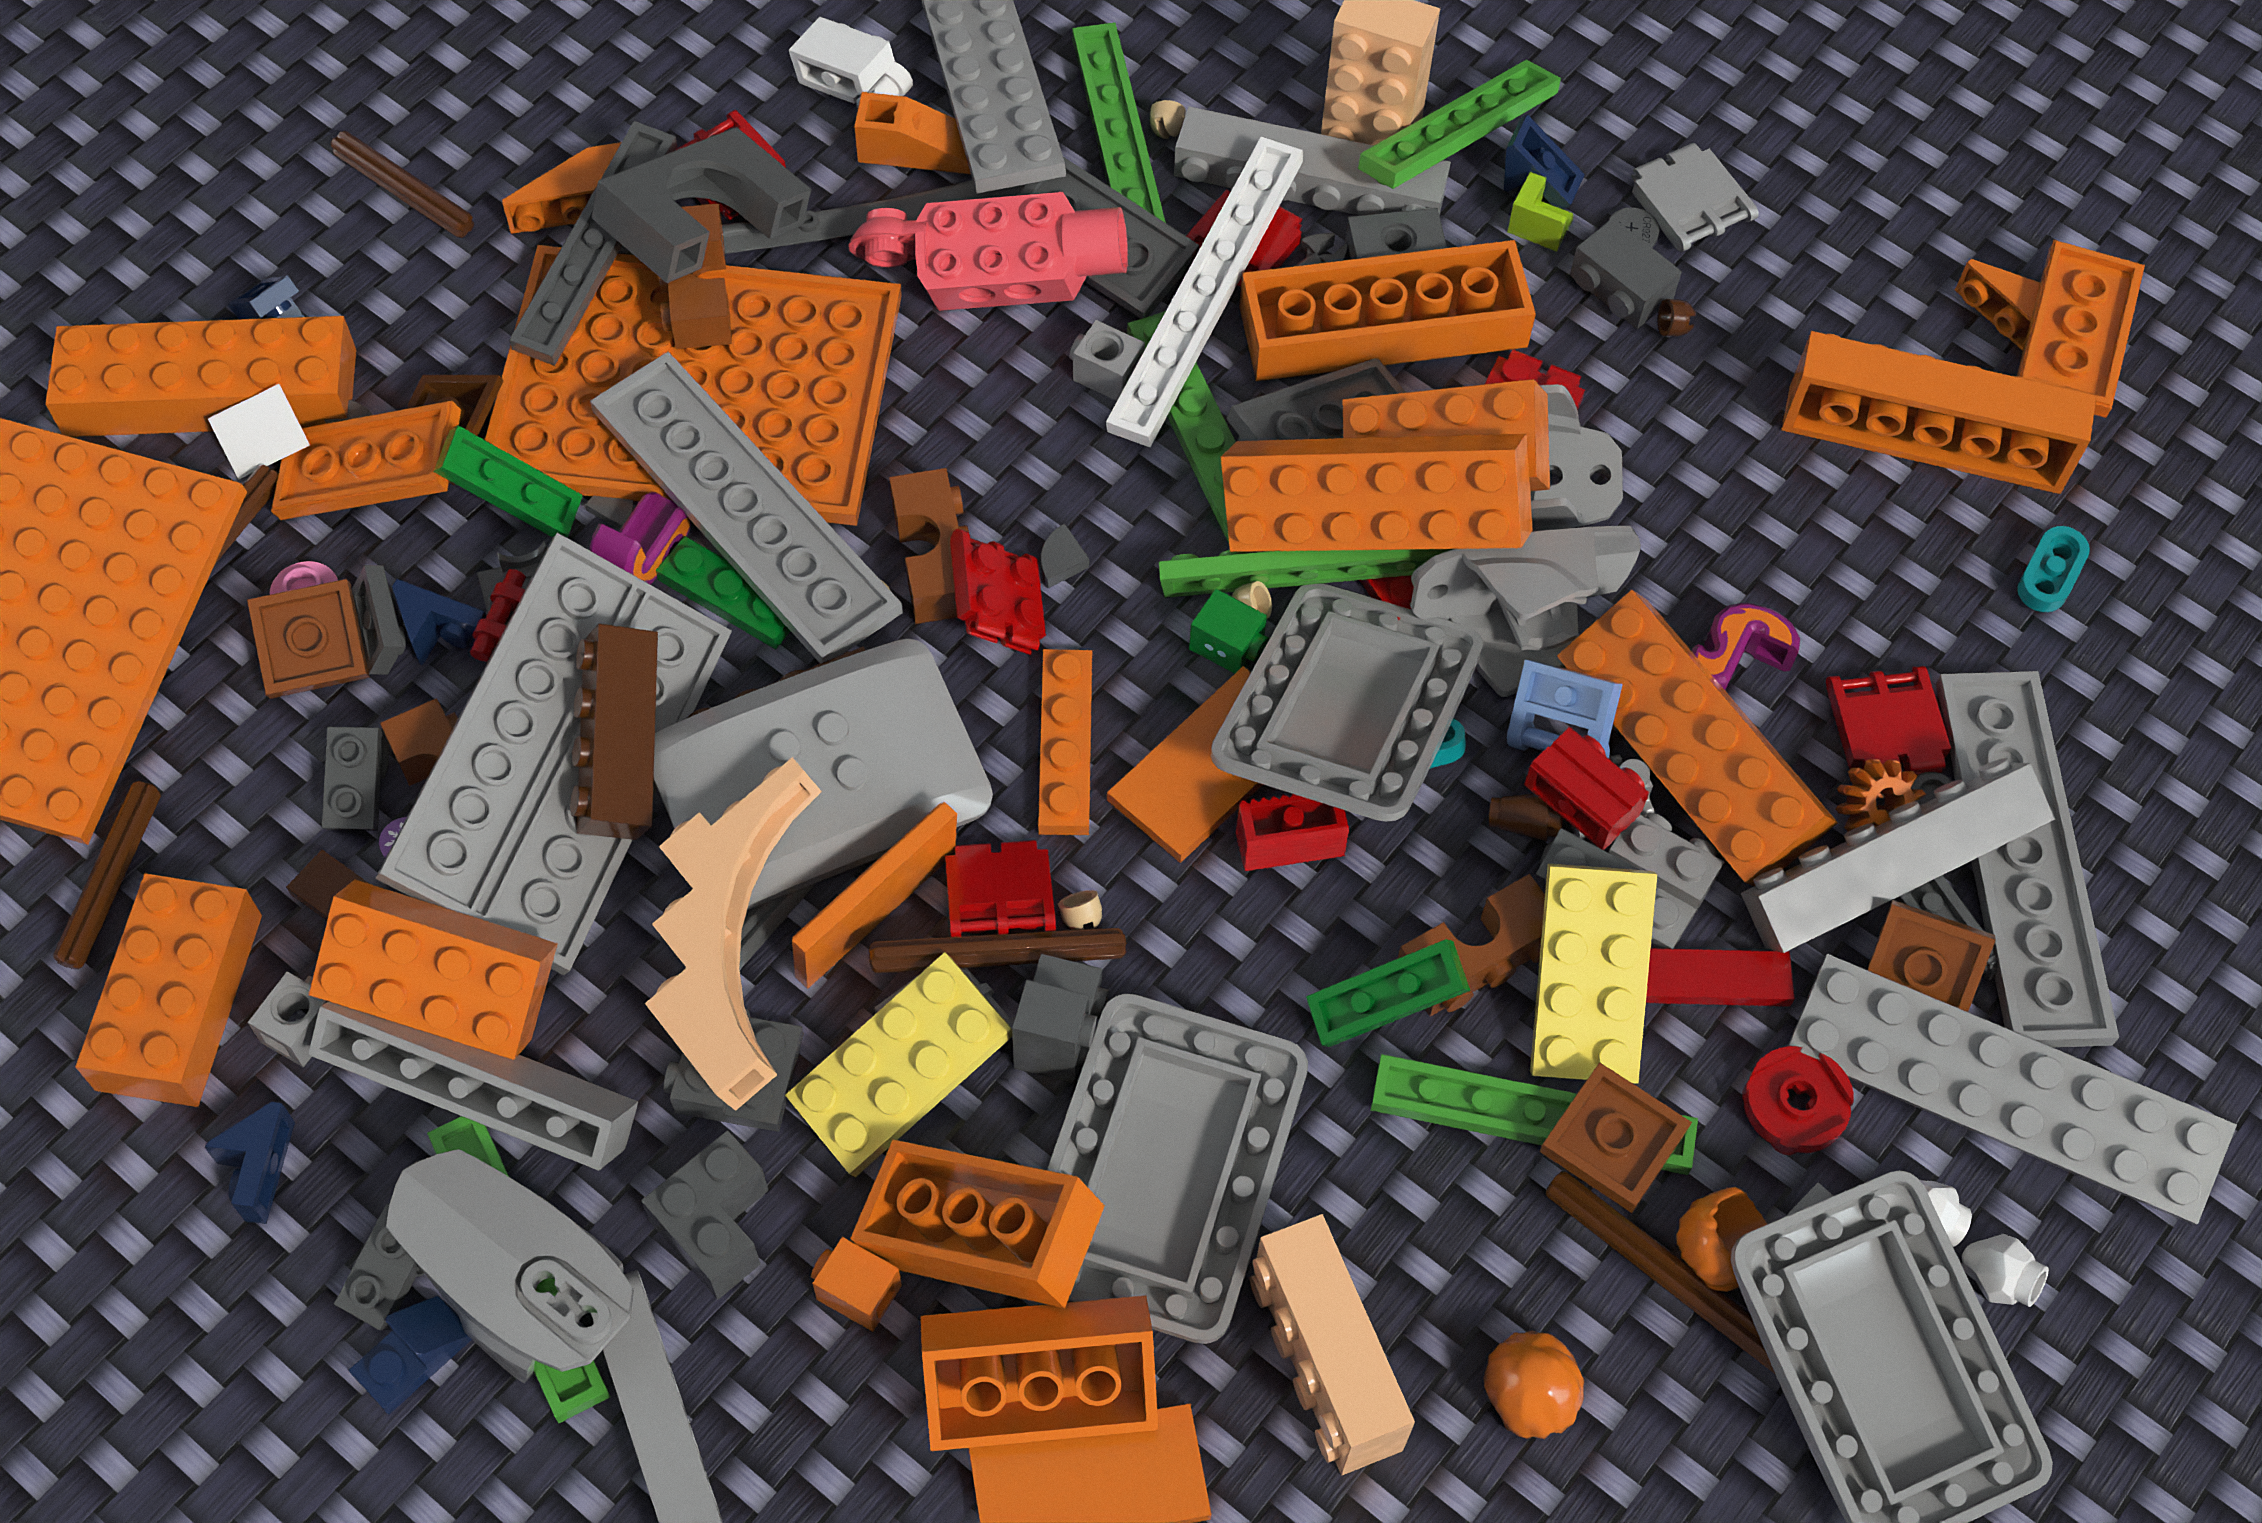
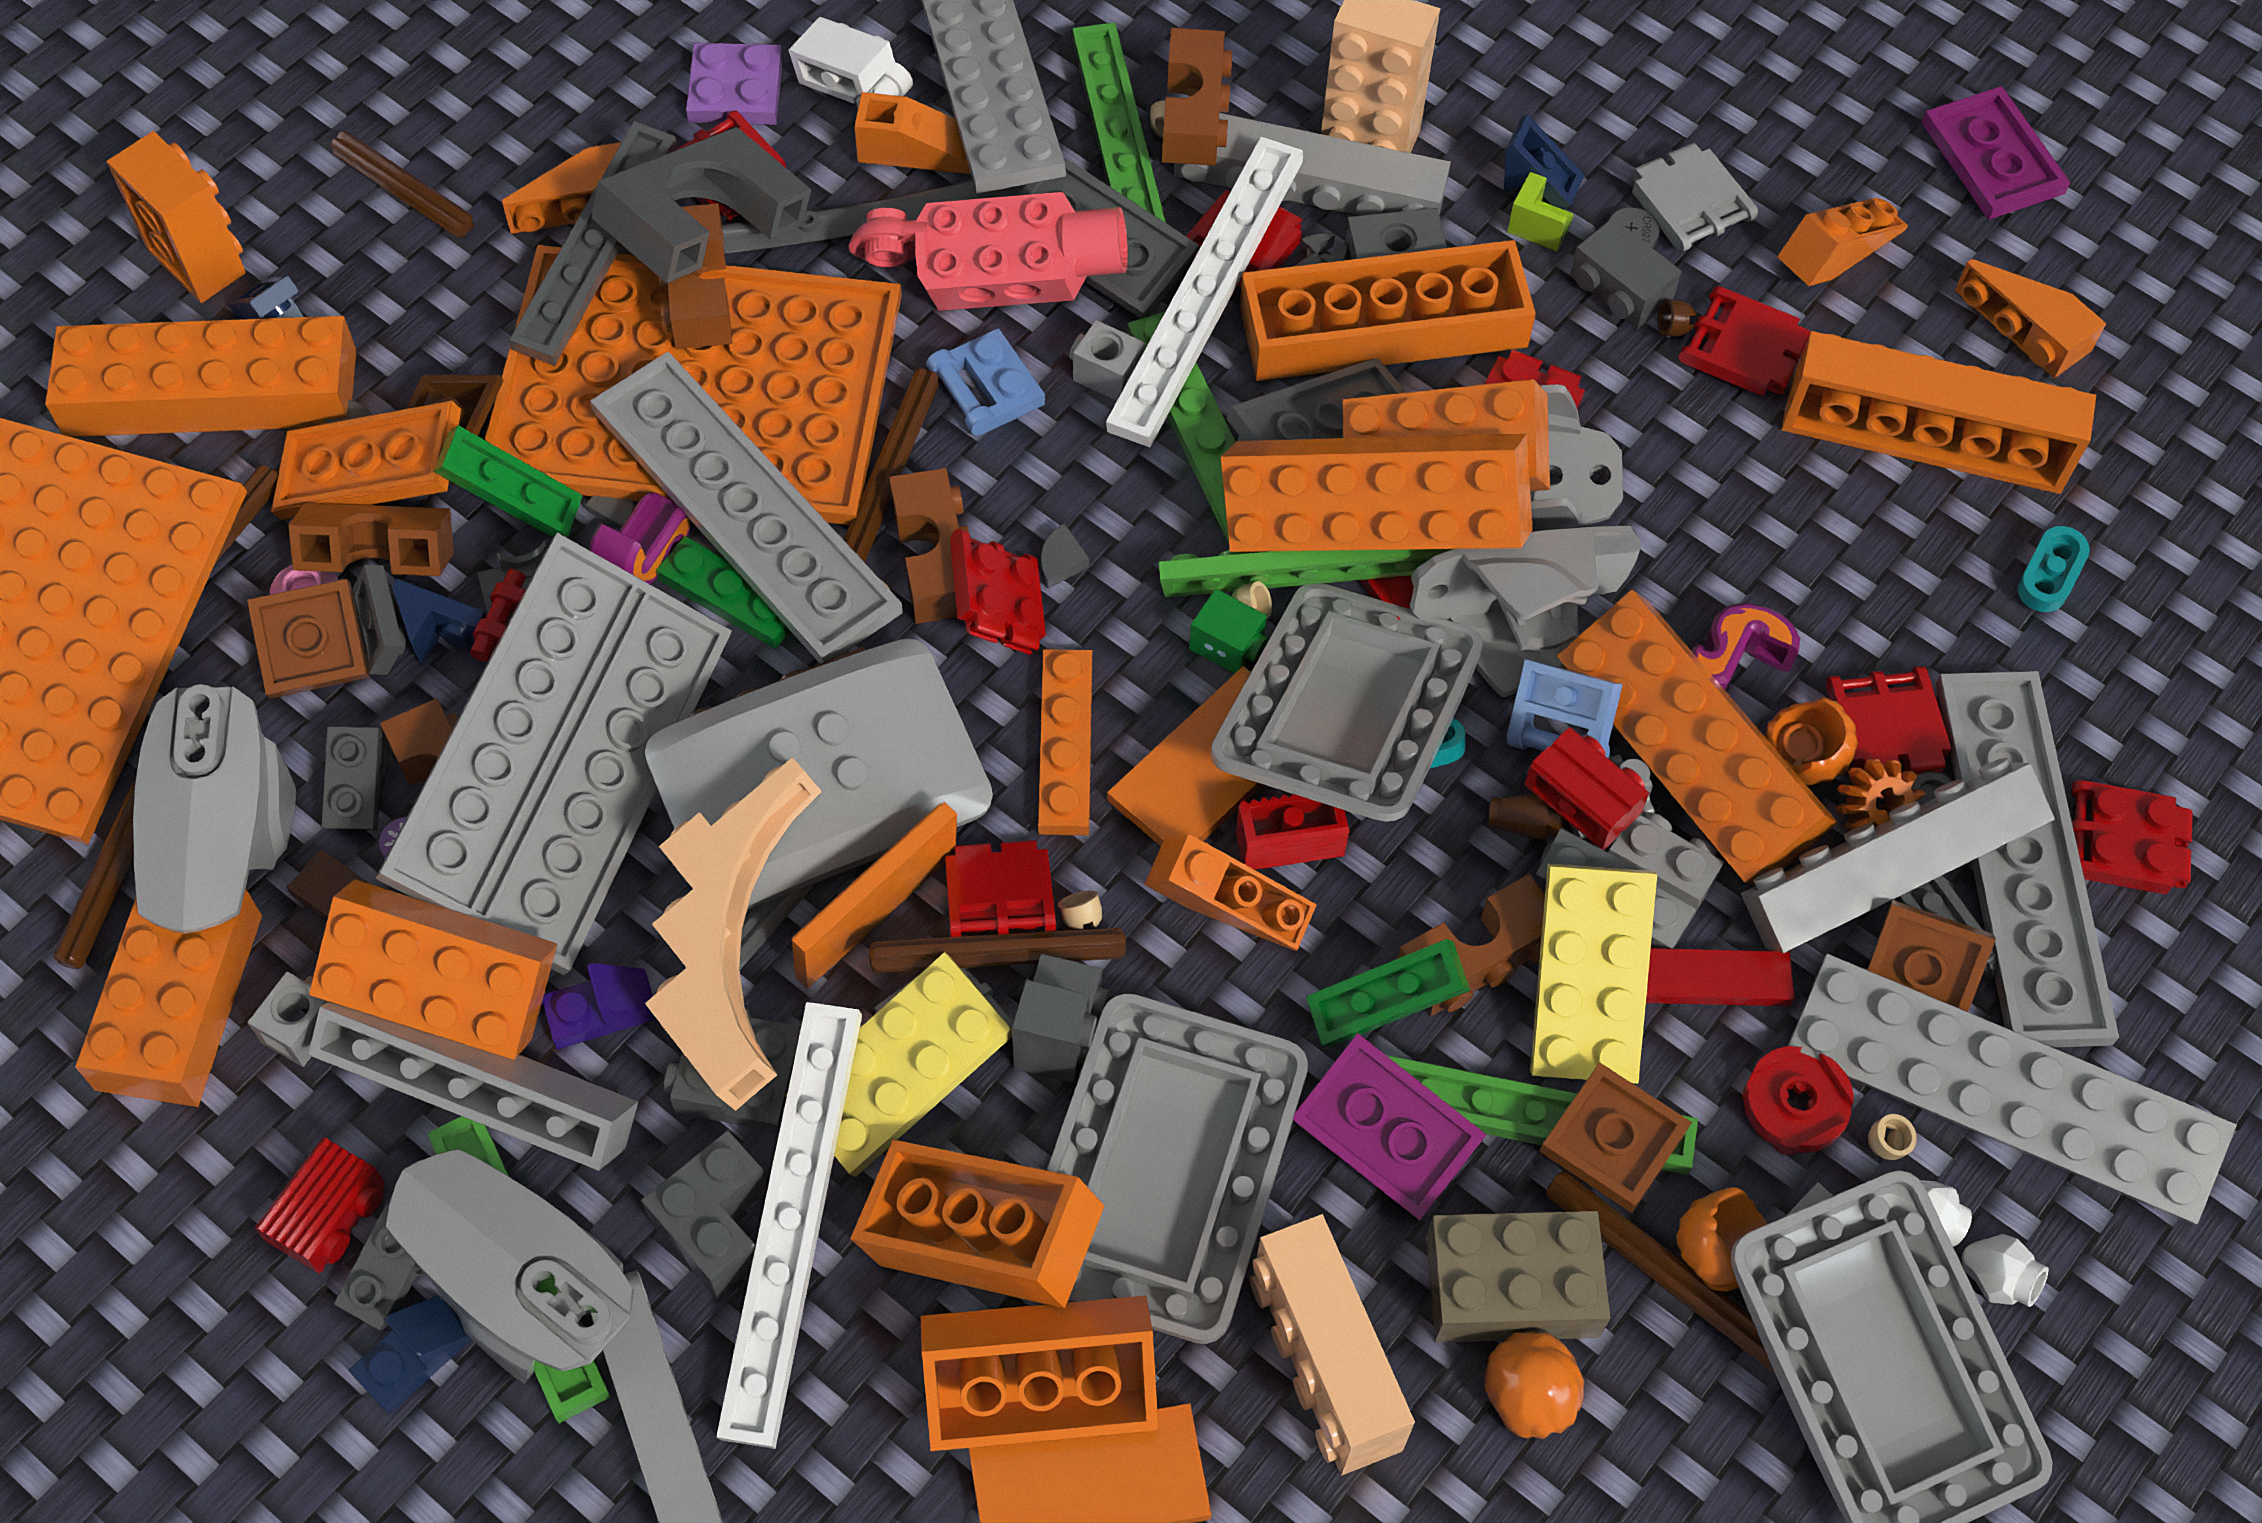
dark blue slope [205,1102,295,1224] -> none
white sticker [208,384,310,480] -> none
reddish brown brick [570,623,658,840] -> none
orange brick [811,1237,902,1332] -> none
bright green plate [1358,59,1561,189] -> none
orange tile [2017,240,2145,418] -> none
none -> orange brick [106,131,246,304]
none -> light grey piece [133,684,296,933]
none -> red brick [255,1137,385,1274]
none -> dark orange arch [288,503,454,576]
none -> dark purple slope [542,963,656,1050]
none -> medium lavender plate [686,43,783,125]
none -> white plate [716,1002,862,1449]
none -> reddish brown axle [844,368,939,563]
none -> medium blue plate [926,328,1045,436]
none -> orange slope [1144,834,1317,951]
none -> dark orange arch [1162,28,1233,166]
none -> magenta plate [1293,1033,1486,1220]
none -> dark tan brick [1426,1211,1611,1343]
none -> red plate [1679,286,1810,396]
none -> orange hair [1764,697,1858,785]
none -> orange slope [1777,197,1908,286]
none -> tan hinge [1868,1114,1917,1160]
none -> magenta plate [1921,86,2071,220]
none -> red plate [2071,780,2193,895]

